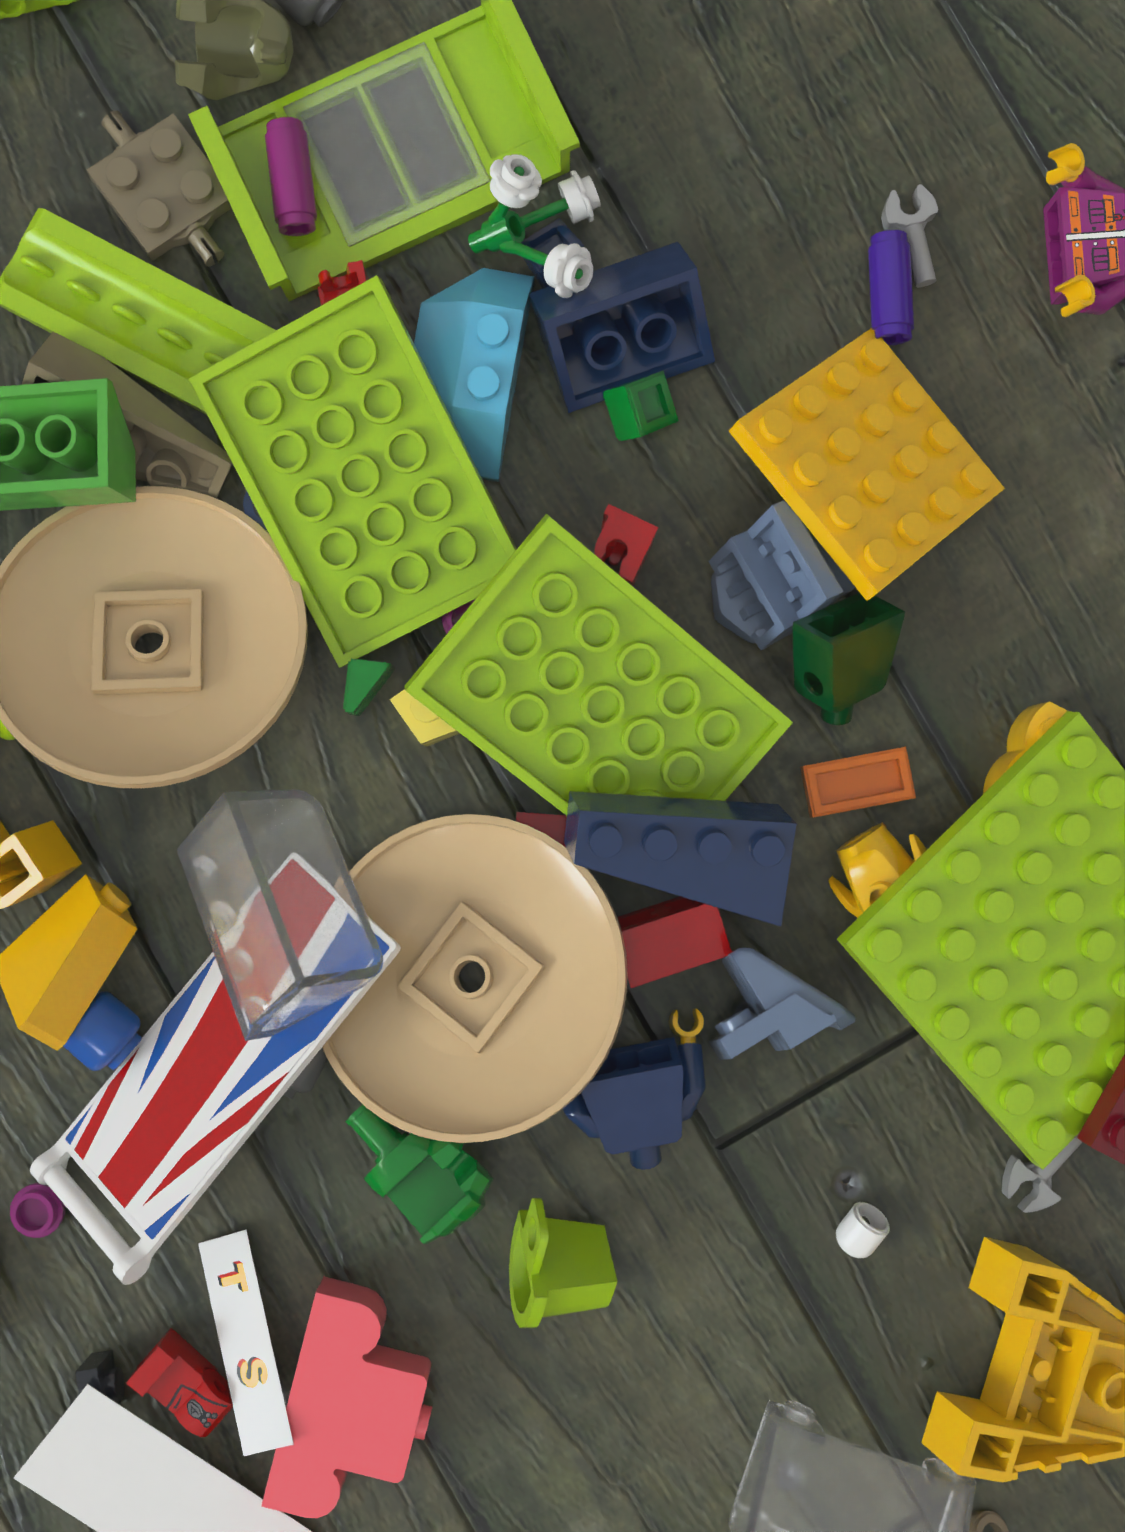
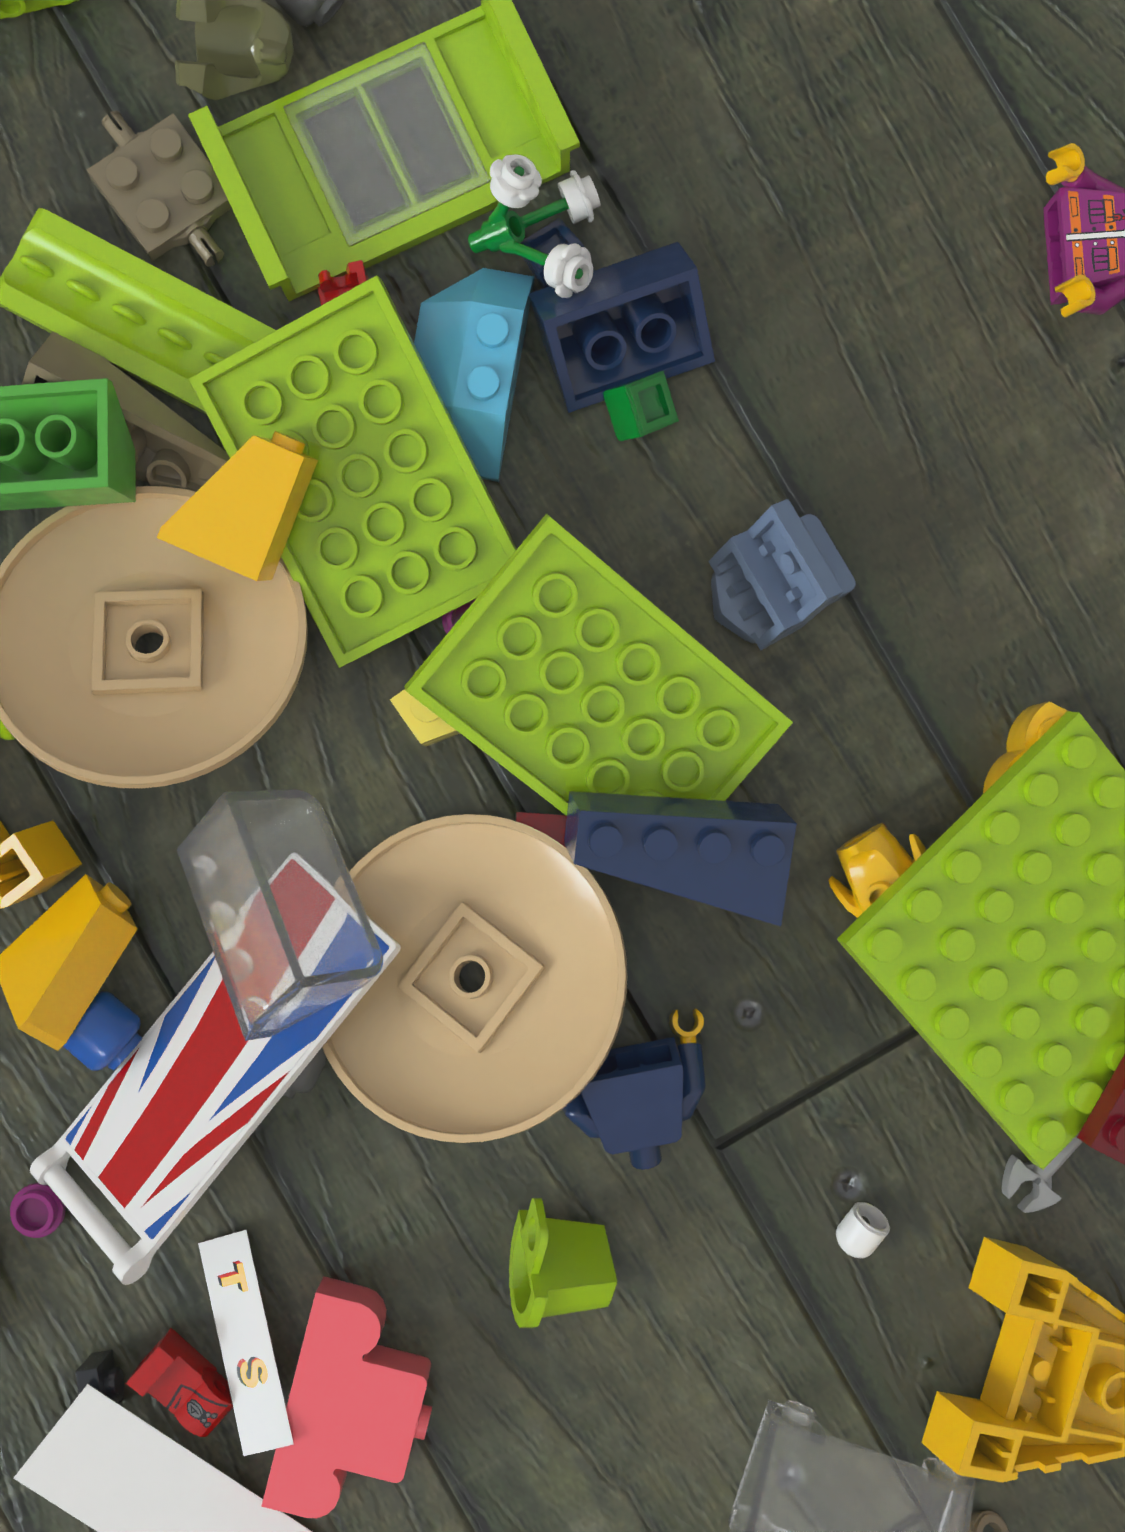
magenta piece [265,117,317,236] -> none
green slope [343,659,395,716] -> none
green piece [345,1104,494,1245] -> none
red hinge [594,504,658,586] -> none
red hinge [617,896,732,988] -> none
sand blue piece [709,947,856,1060] -> none
yellow plate [729,328,1005,601] -> none
dark green torso [792,592,905,725] -> none
orange tile [800,747,916,818] -> none
dark purple piece [868,230,914,345] -> none
light grey bar [881,184,938,288] -> none
none -> yellow slope [157,431,318,581]

